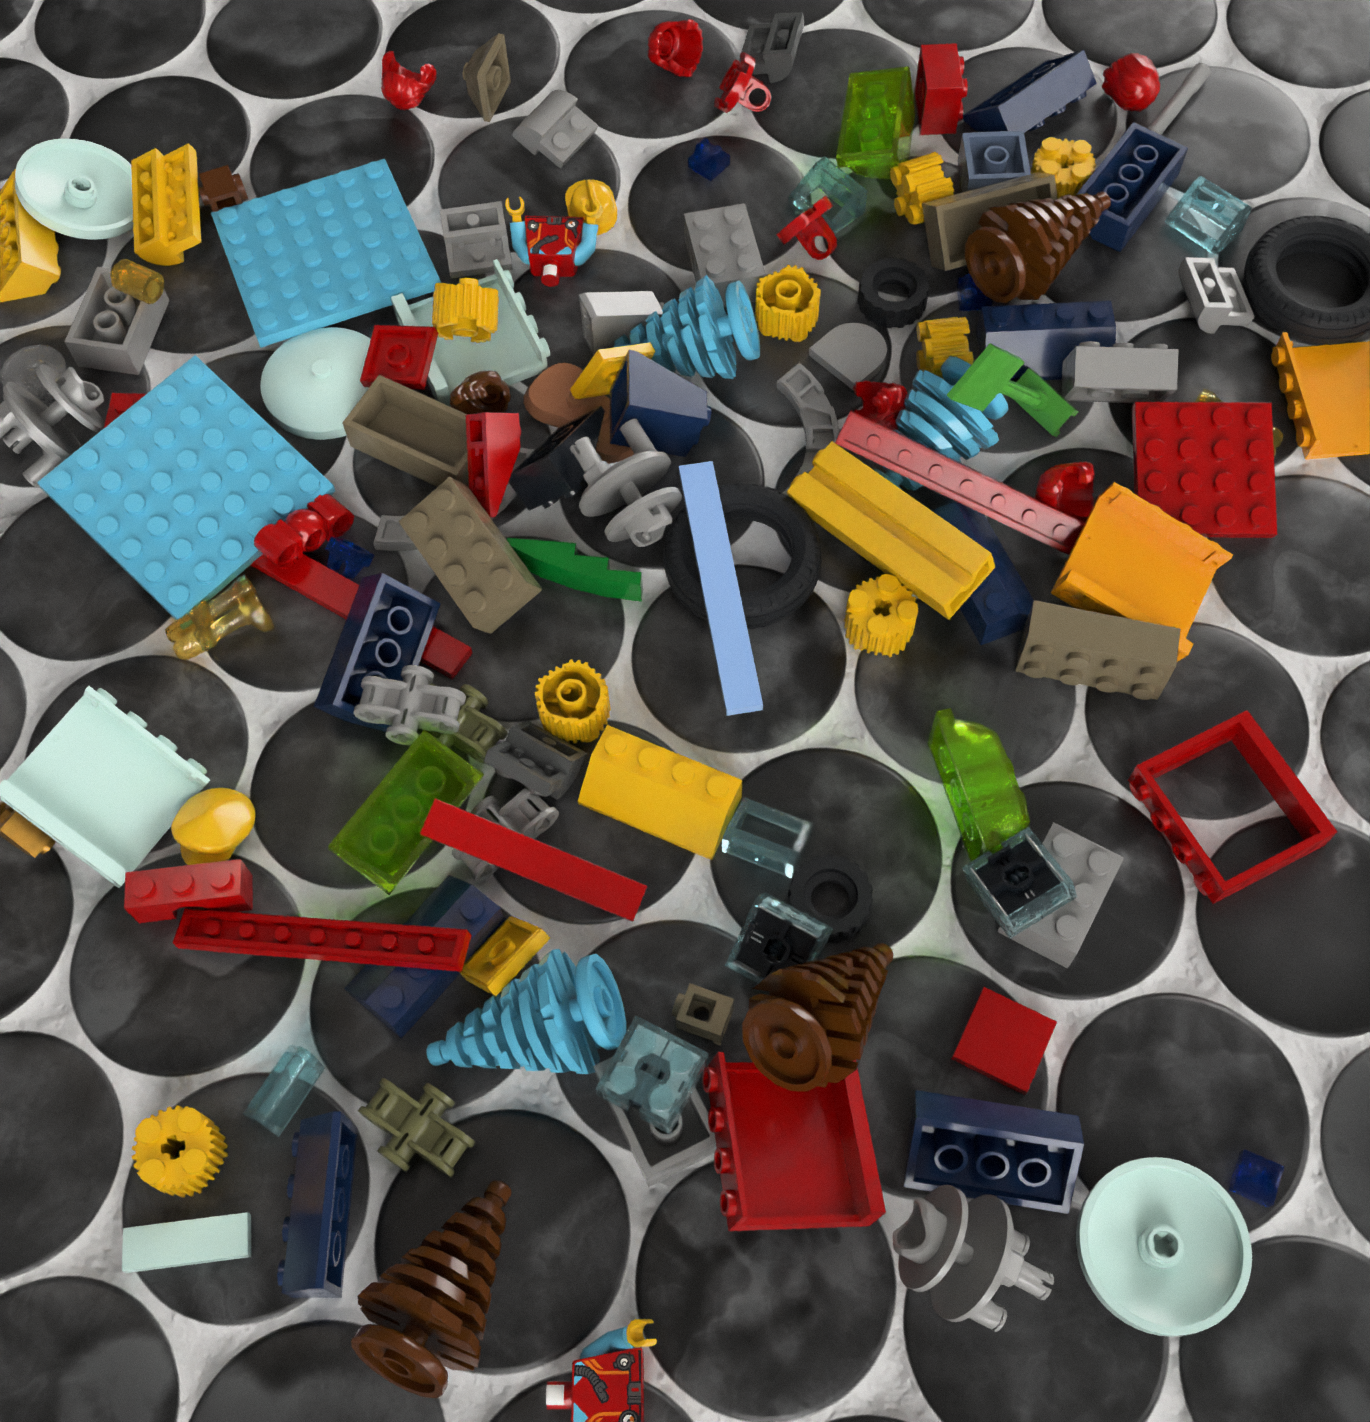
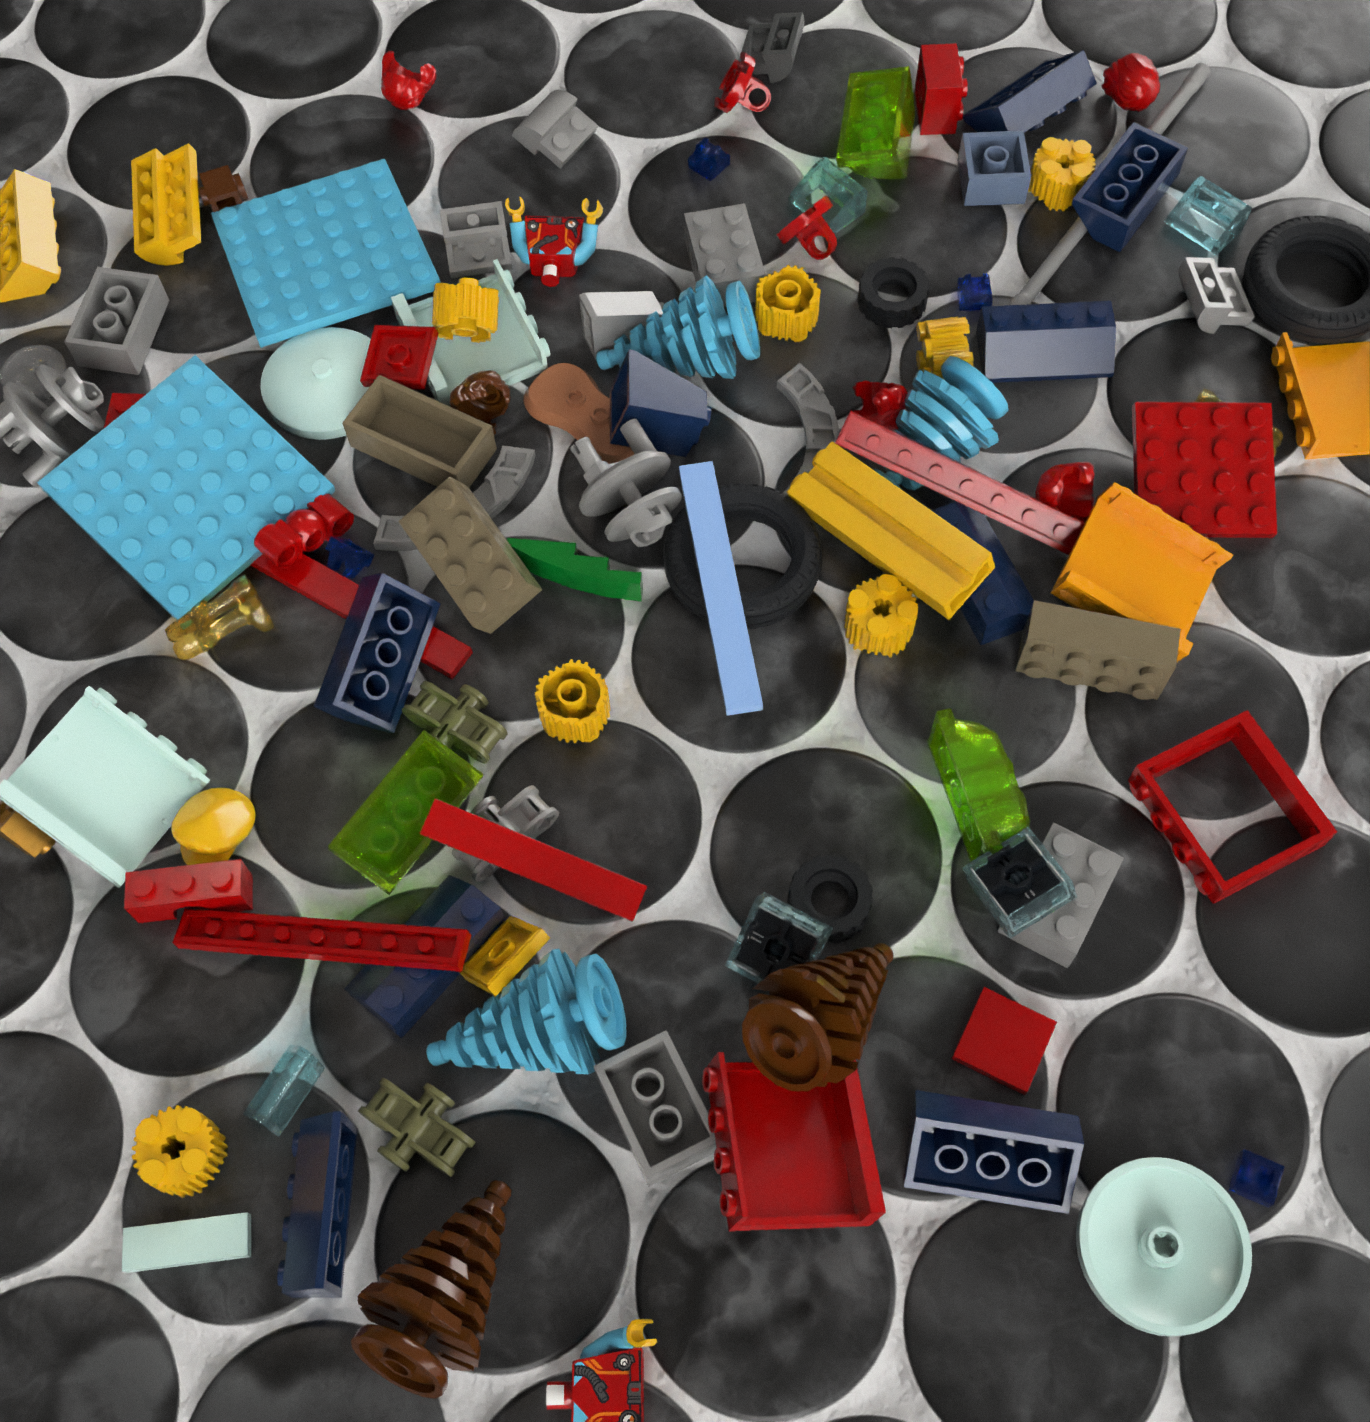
light aqua dish [15,139,133,240] -> none
clear yellow brick [110,259,164,304] -> none
light grey axle [353,665,466,745] -> none
dark tan slope [463,33,511,122] -> none
red slope [465,412,521,517] -> none
dark grey brick [484,720,588,800] -> none
black slope [509,406,605,511] -> none
yellow piece [565,179,617,235] -> none
yellow tile [570,342,656,399] -> none
yellow slope [577,725,742,860] -> none
clear light blue piece [596,1016,709,1134] -> none
red hair [647,19,703,78] -> none
dark tan brick [671,983,734,1046] -> none
clear light blue tile [722,797,814,878] -> none
light grey tile [809,323,887,391] -> none
yellow brick [890,152,955,225] -> none
light grey piece [892,1185,1054,1332] -> none
dark tan piece [922,172,1057,271] -> none
bright green piece [947,343,1079,437] -> none
reddish brown plant [965,192,1111,303] -> none
light grey brick [1061,341,1179,403] -> none

